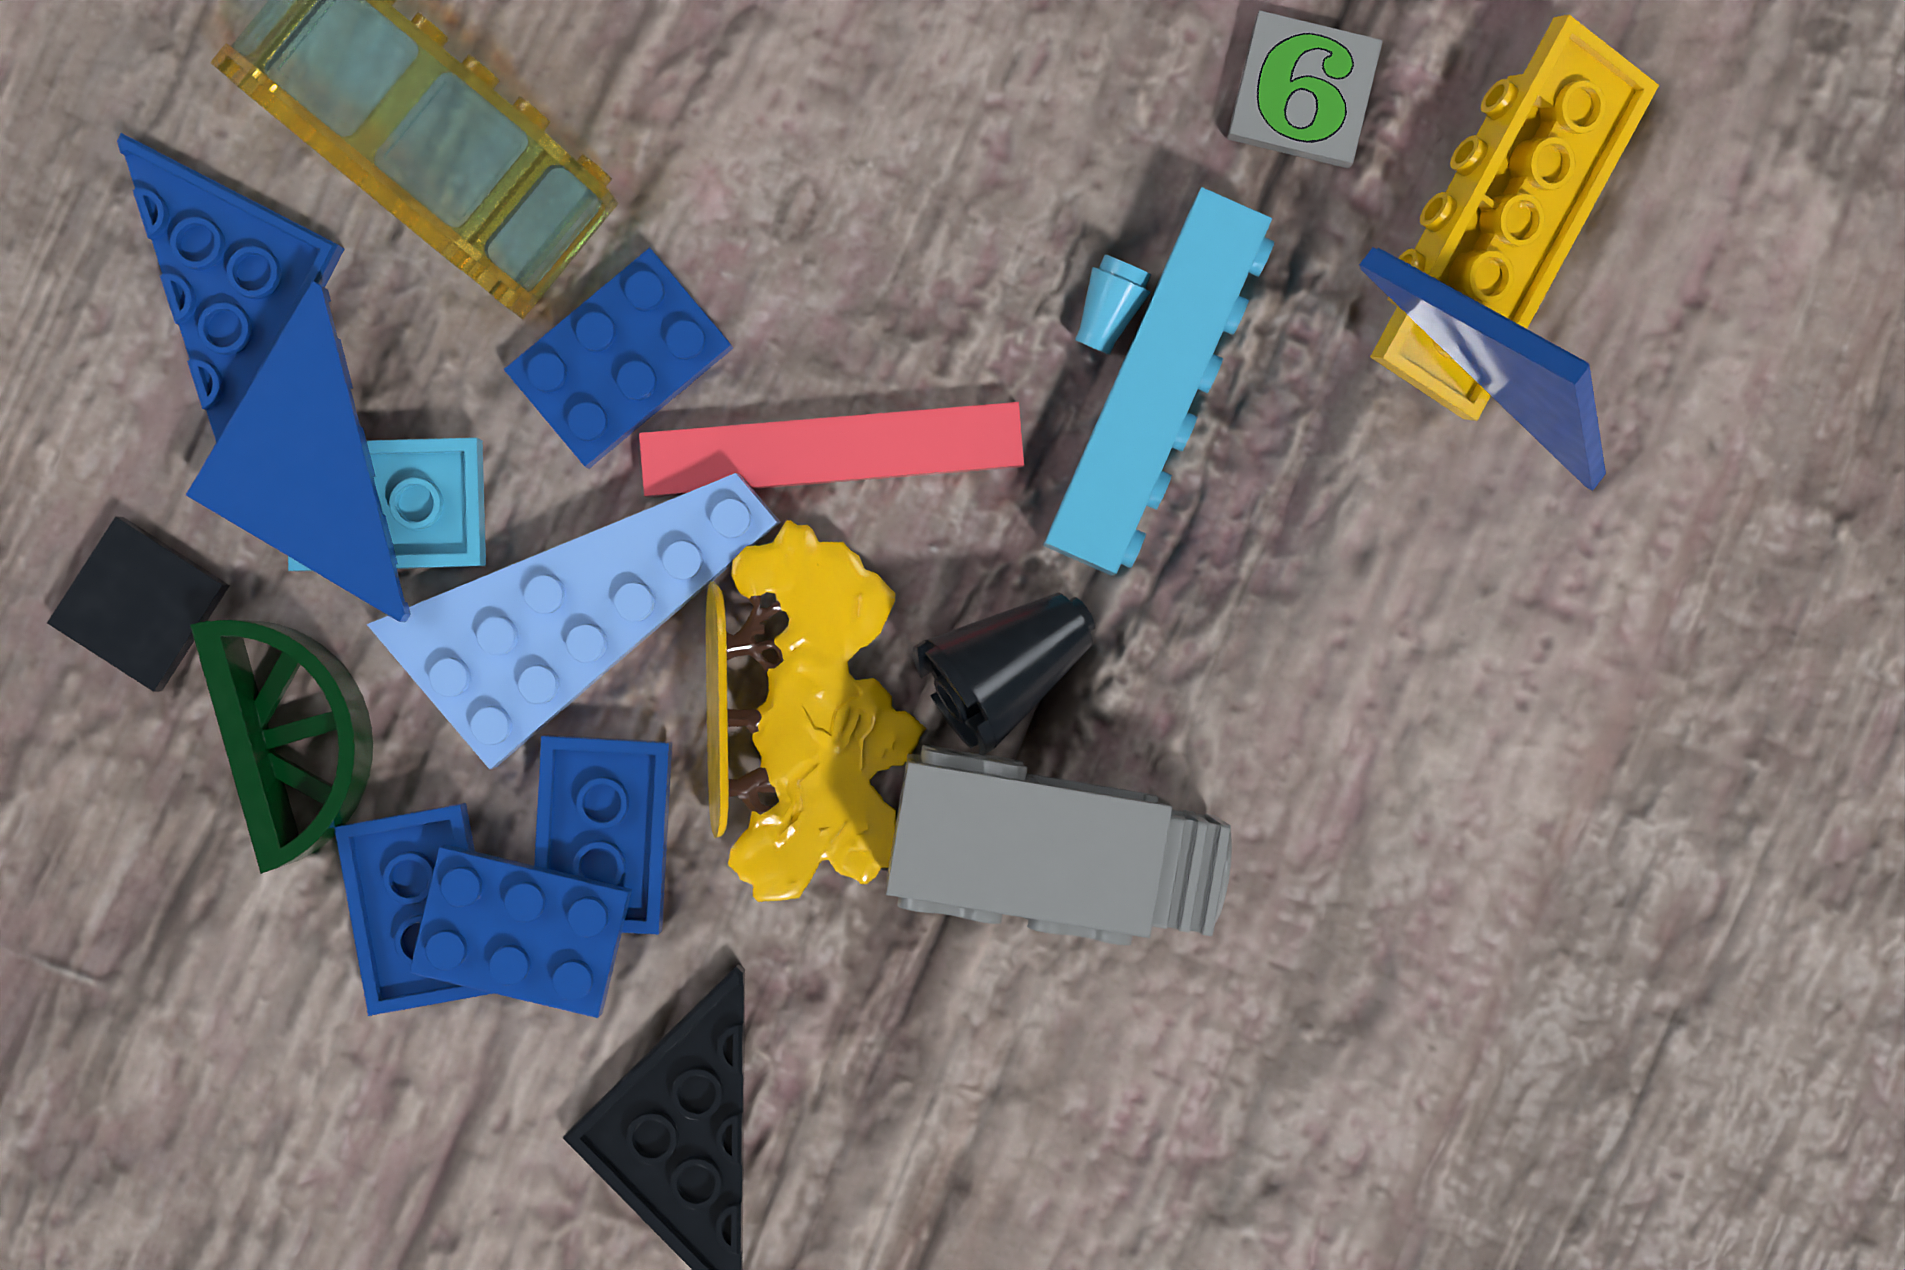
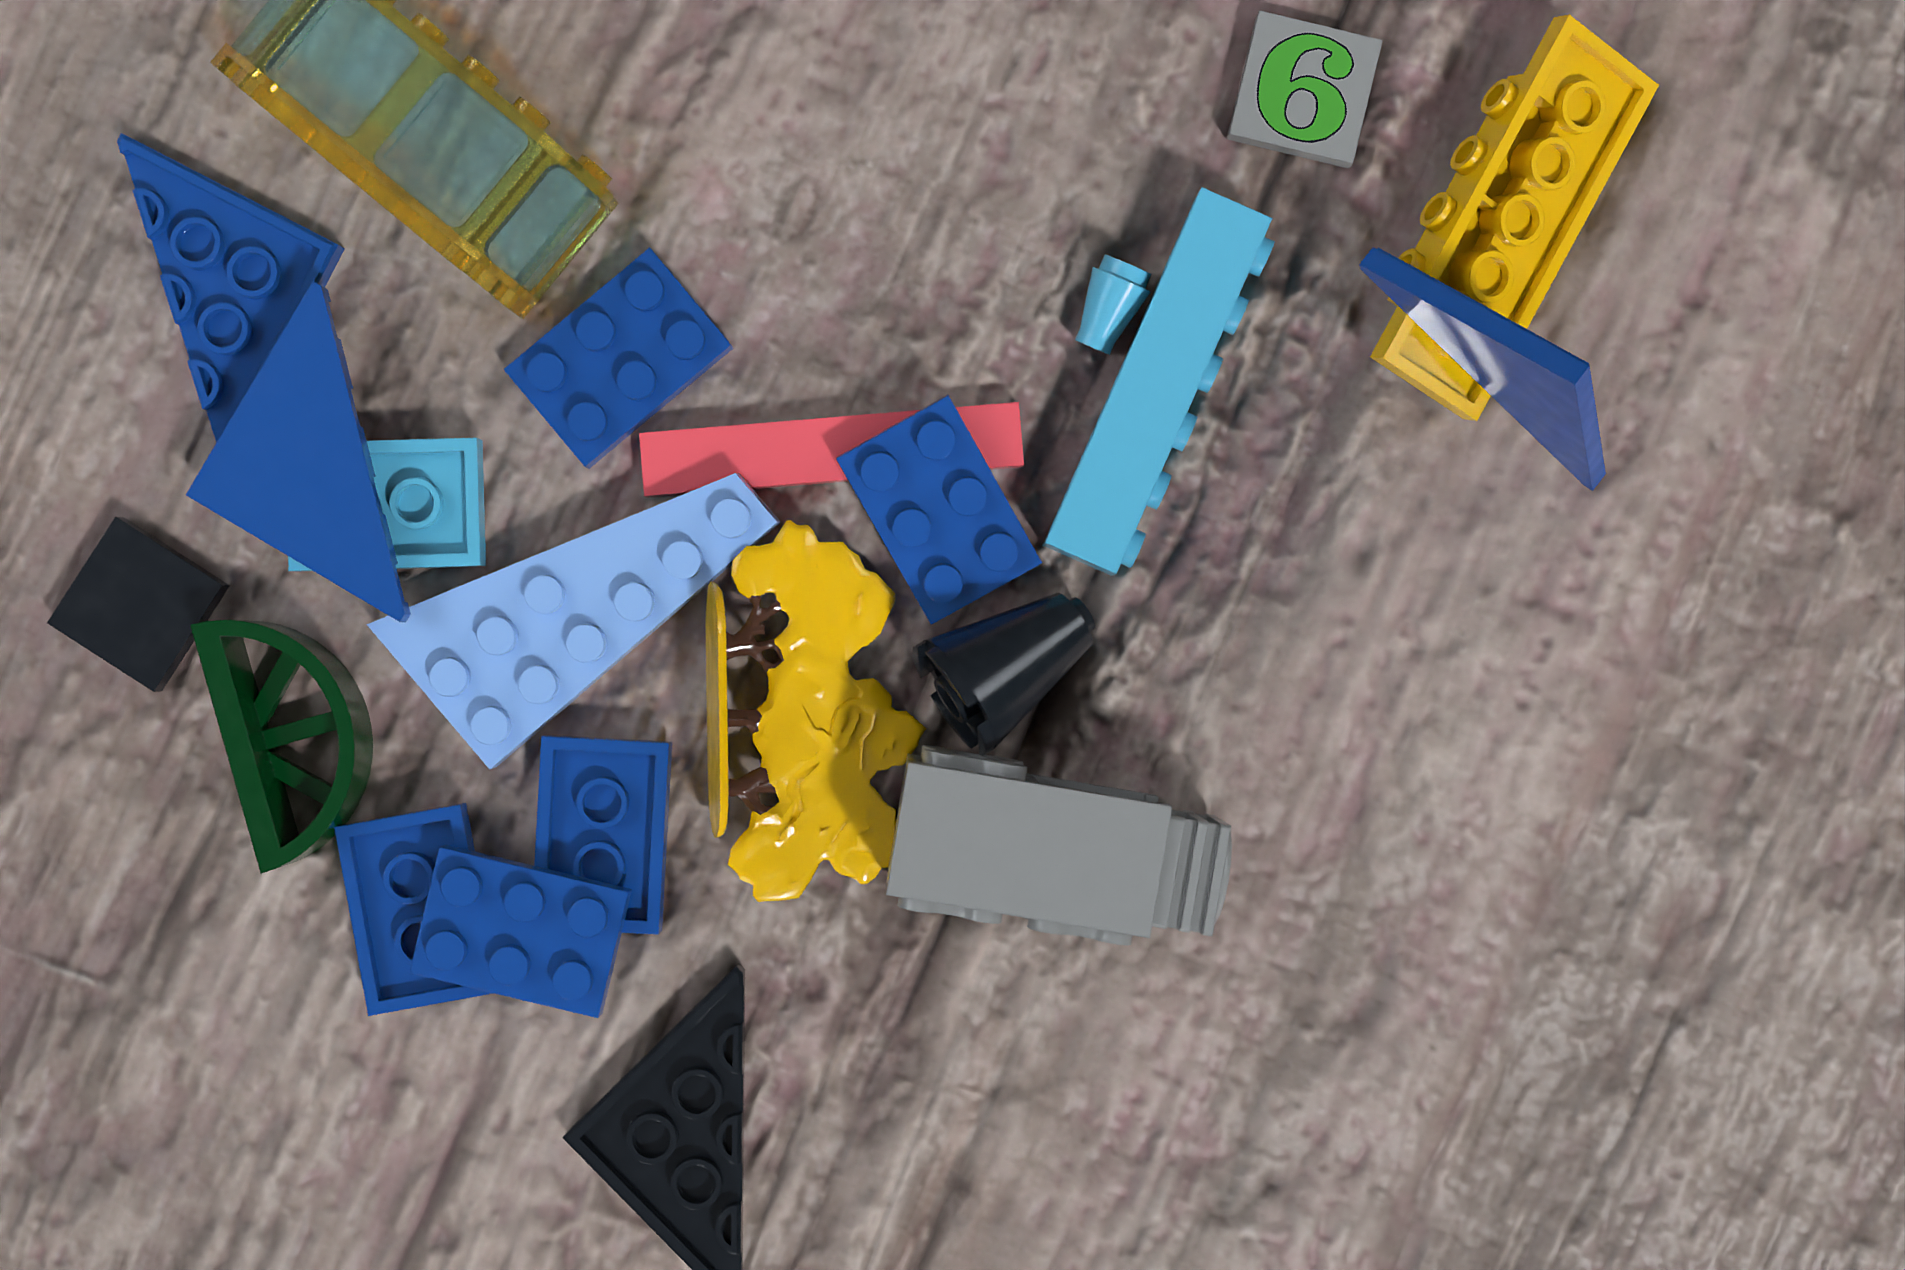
none -> blue plate [836,394,1042,625]

